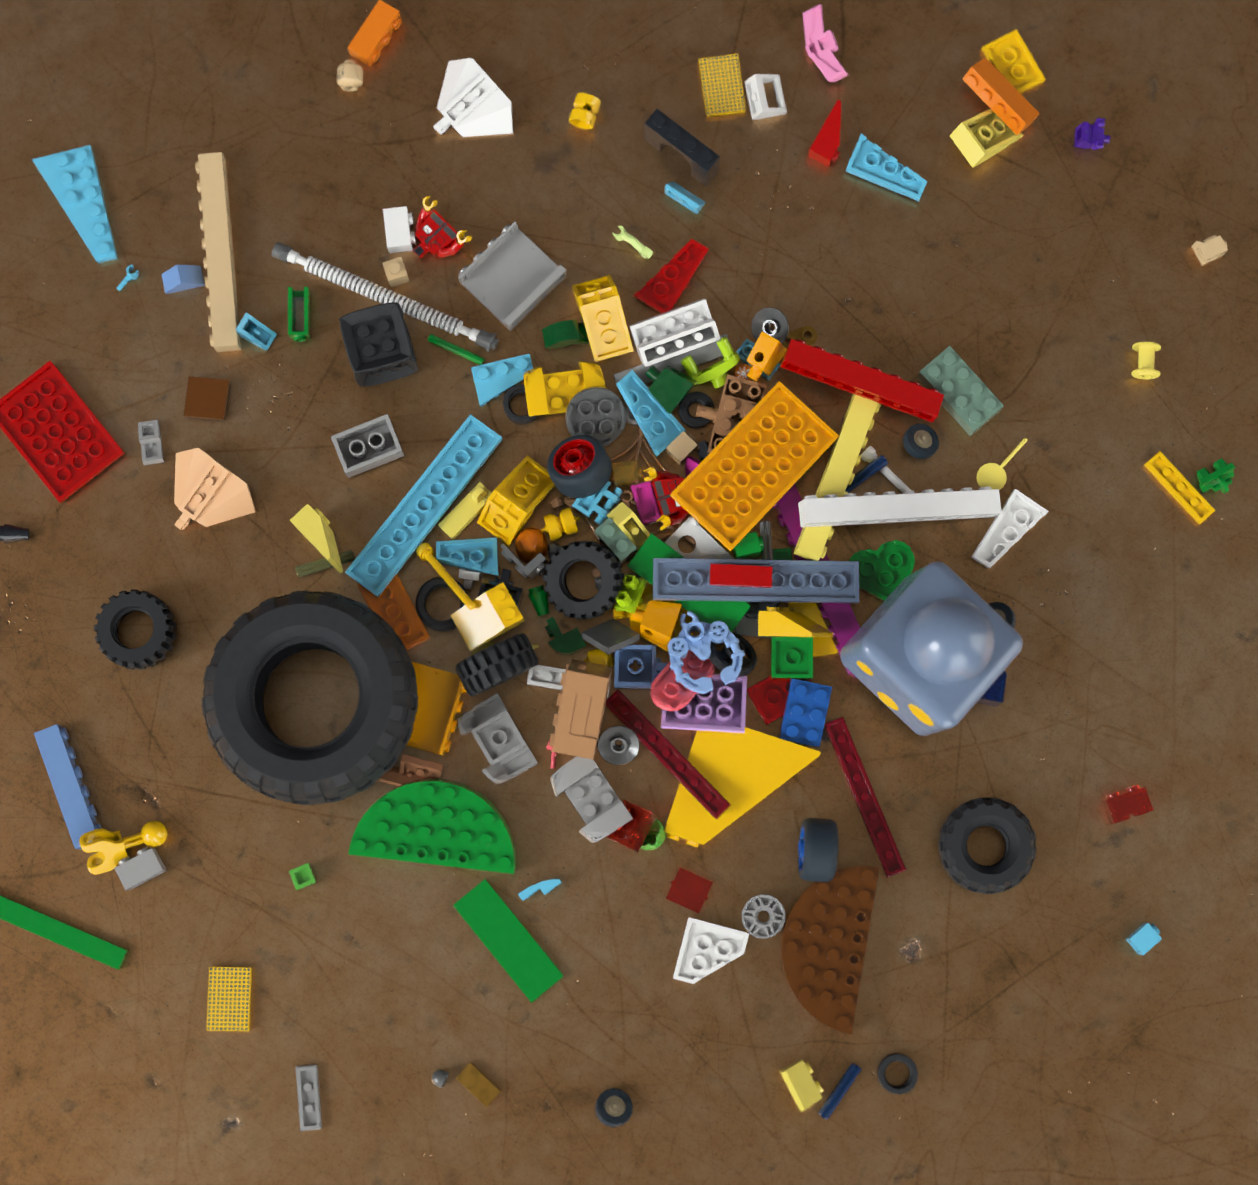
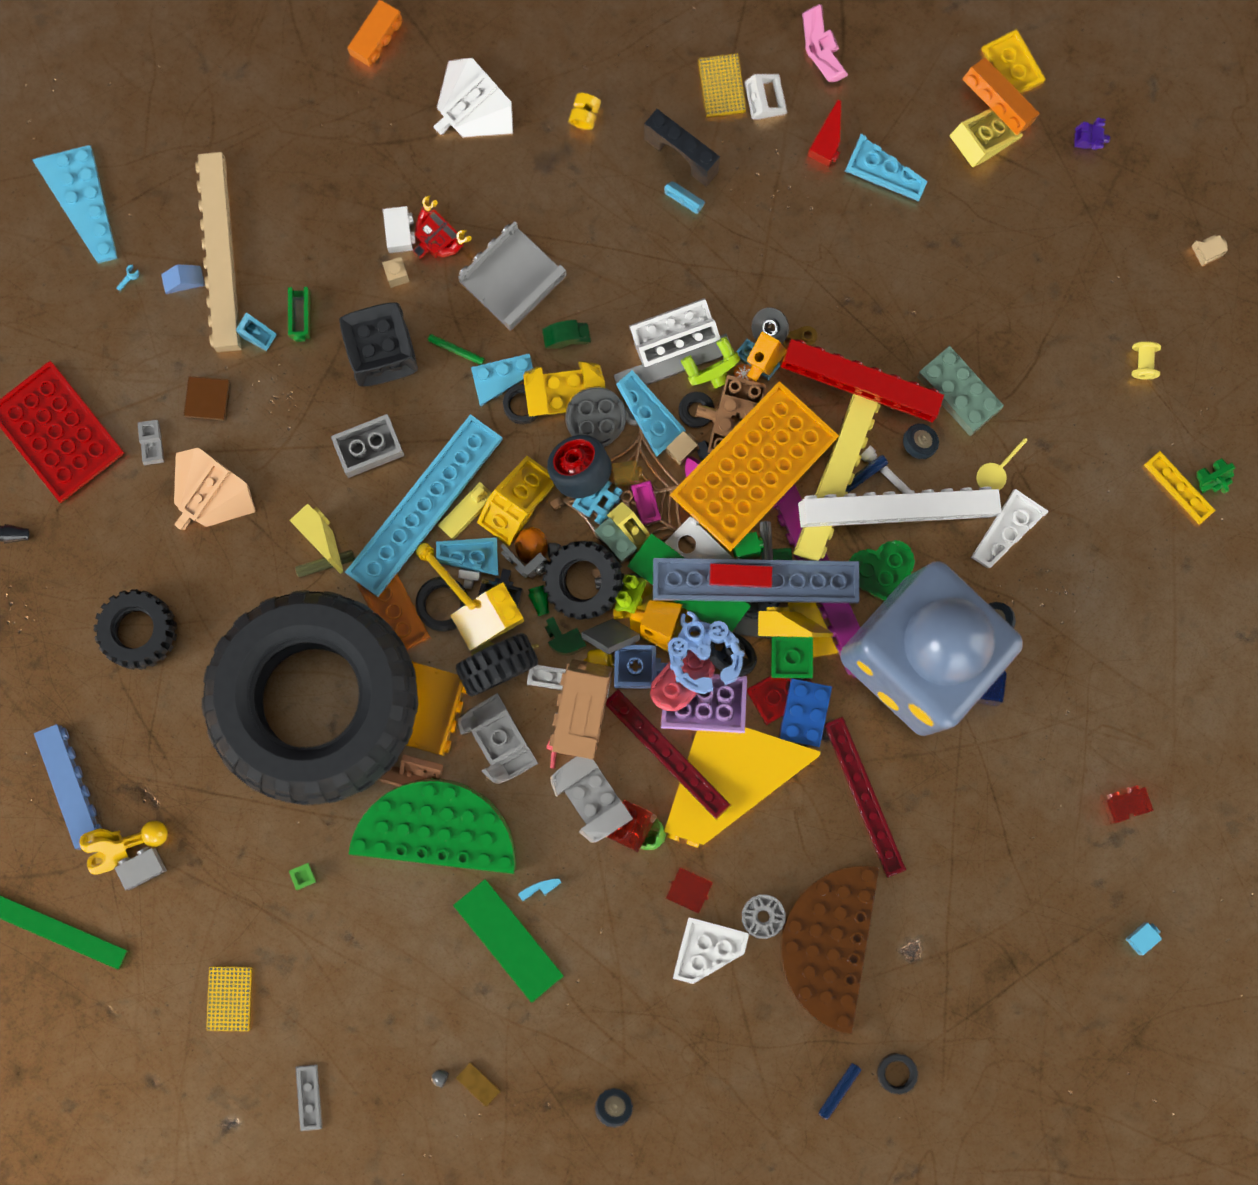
white hose [272,242,499,352] -> none
tan head [337,60,363,91] -> none
yellow wheel [541,507,580,541] -> none
yellow bracket [572,275,633,362] -> none
dark grey dish [598,725,639,765] -> none
yellowish green arm [612,226,653,259] -> none
red wing [633,239,709,314] -> none
red torso [643,467,689,530] -> none
dark green torso [645,365,697,414] -> none
light yellow slope [779,1059,823,1111] -> none
black wheel [798,818,839,882] -> none
black tyre [938,797,1037,894] -> none

